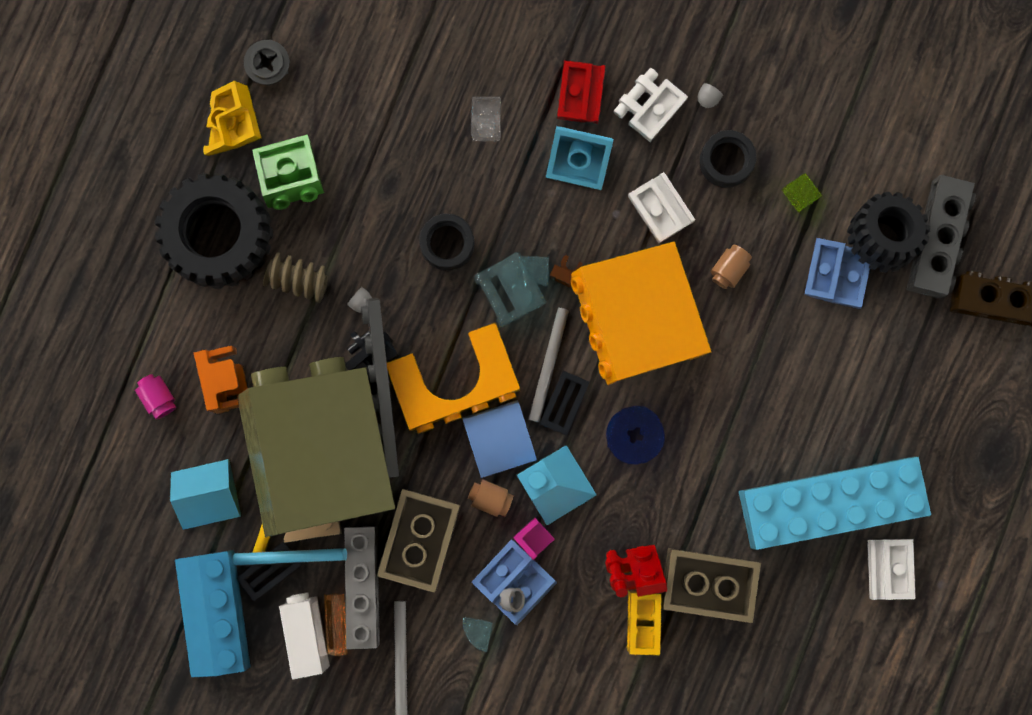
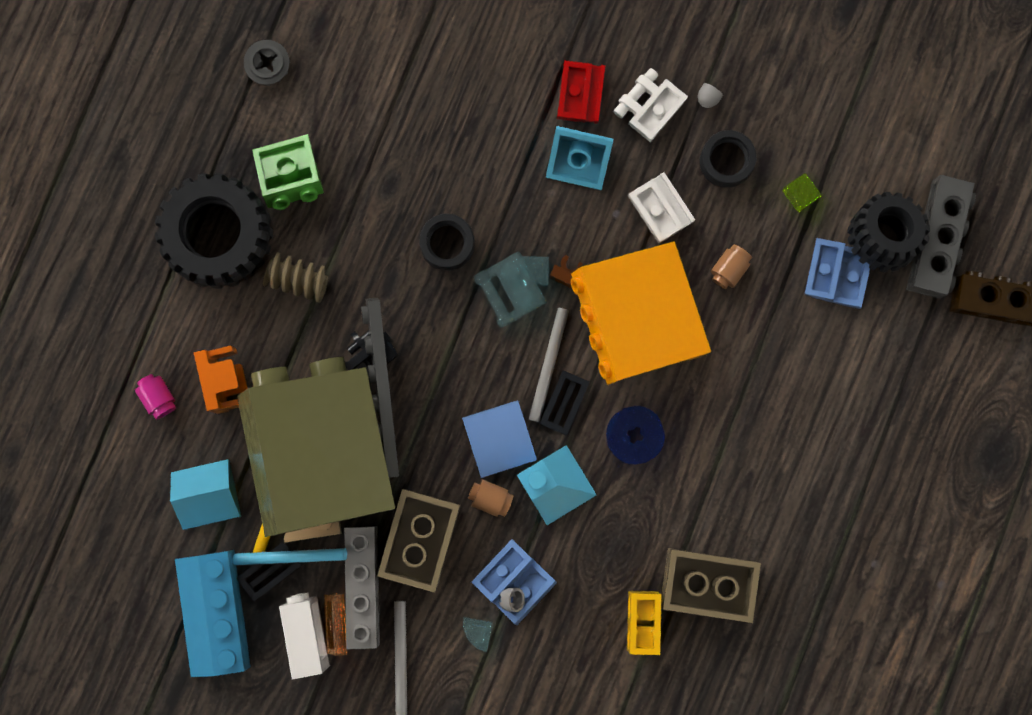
yellow slope [203,81,261,156] -> none
light grey hinge [347,287,372,313] -> none
light orange arch [387,323,520,434] -> none
clear slope [471,97,501,141] -> none
dark pink panel [513,517,555,560] -> none
red plate [605,544,667,598] -> none
medium azure brick [739,457,931,550] -> none
white plate [868,539,915,600] -> none

